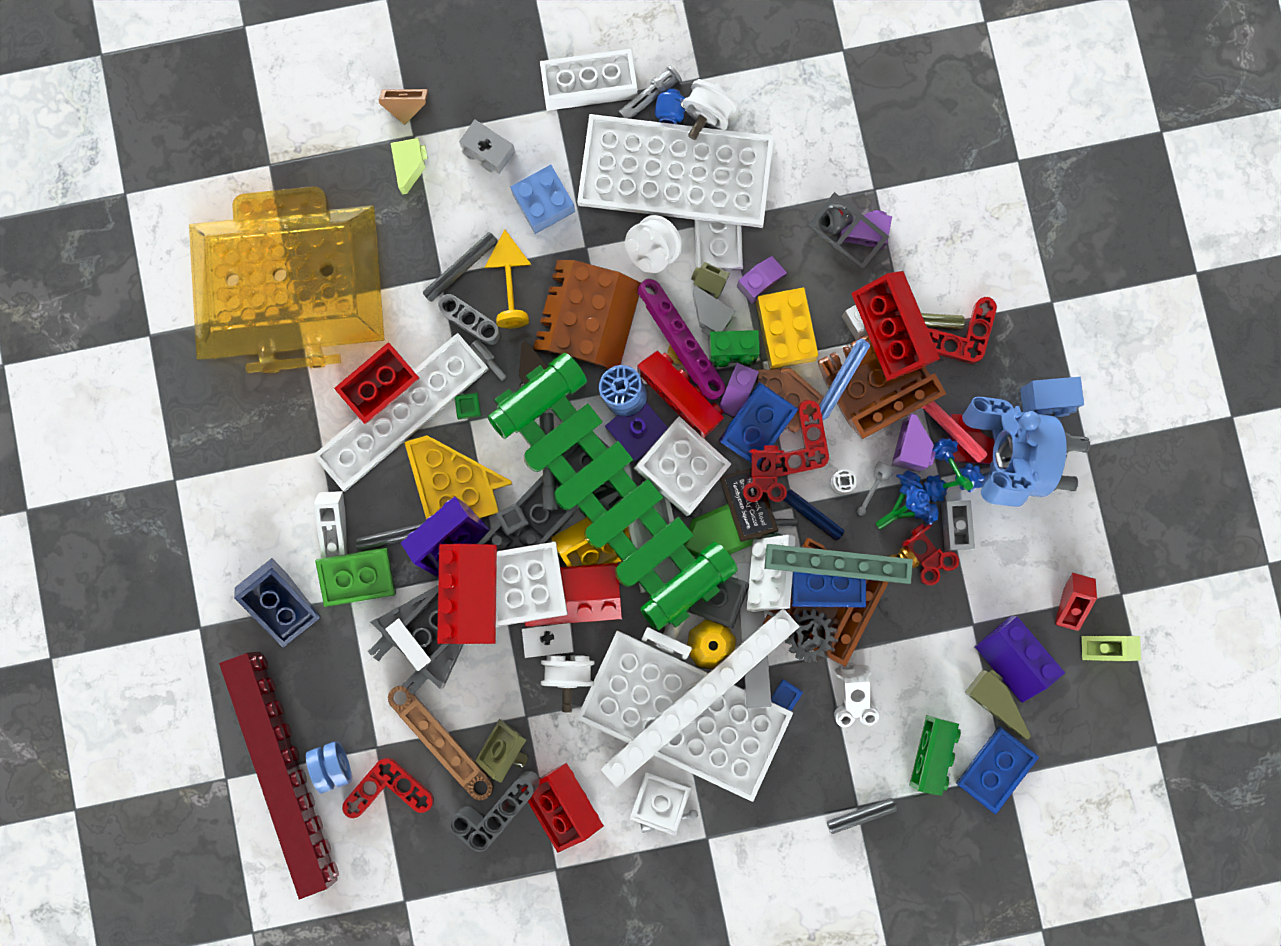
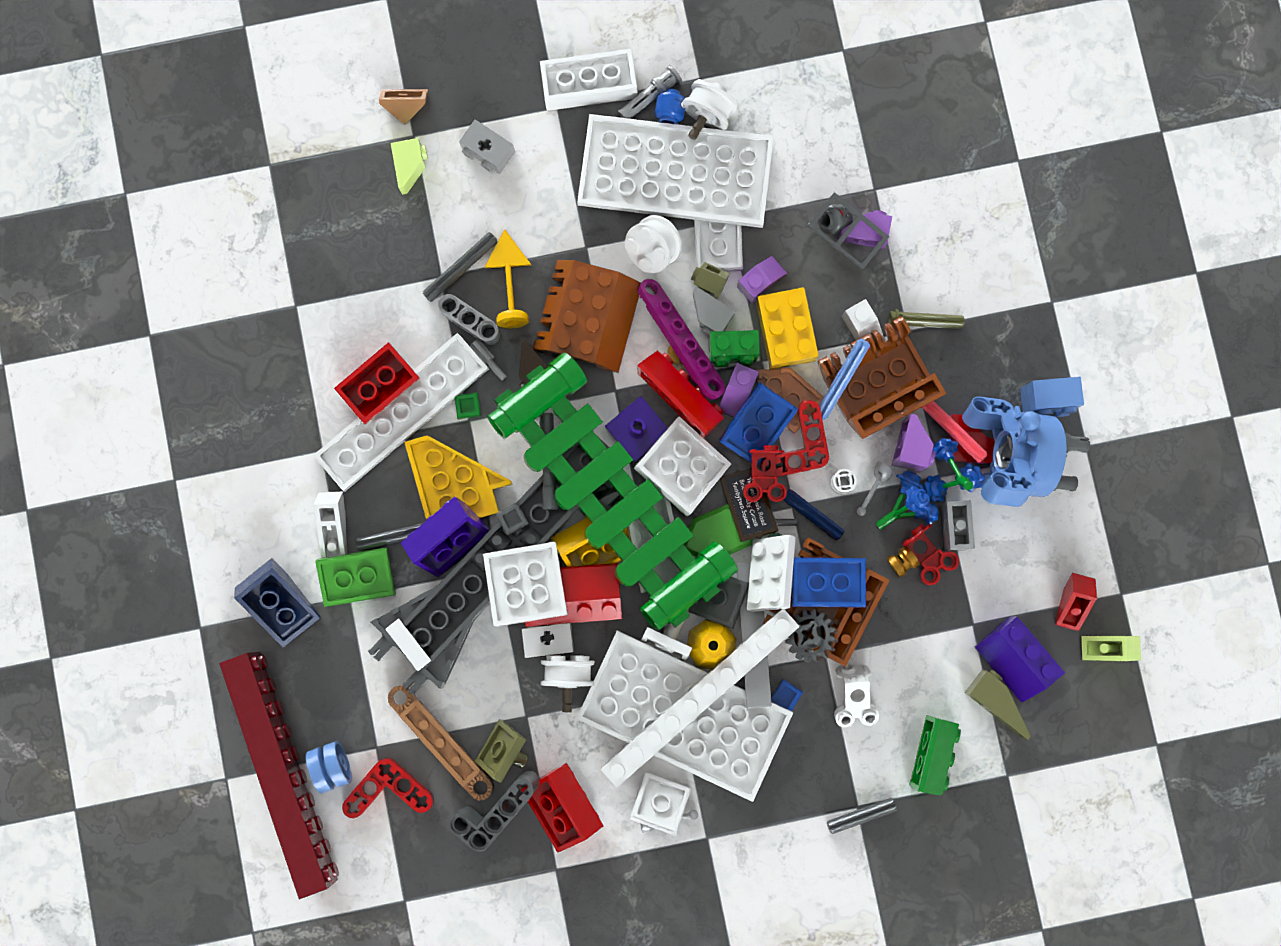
clear yellow container [189,186,385,373] -> none
red slope [437,544,497,644] -> none
medium blue brick [510,164,575,234] -> none
medium blue wheel [599,365,647,416] -> none
sand green plate [764,544,913,584] -> none
red slope [851,271,940,381] -> none
red beam [927,297,997,364] -> none
blue tile [956,726,1039,815] -> none

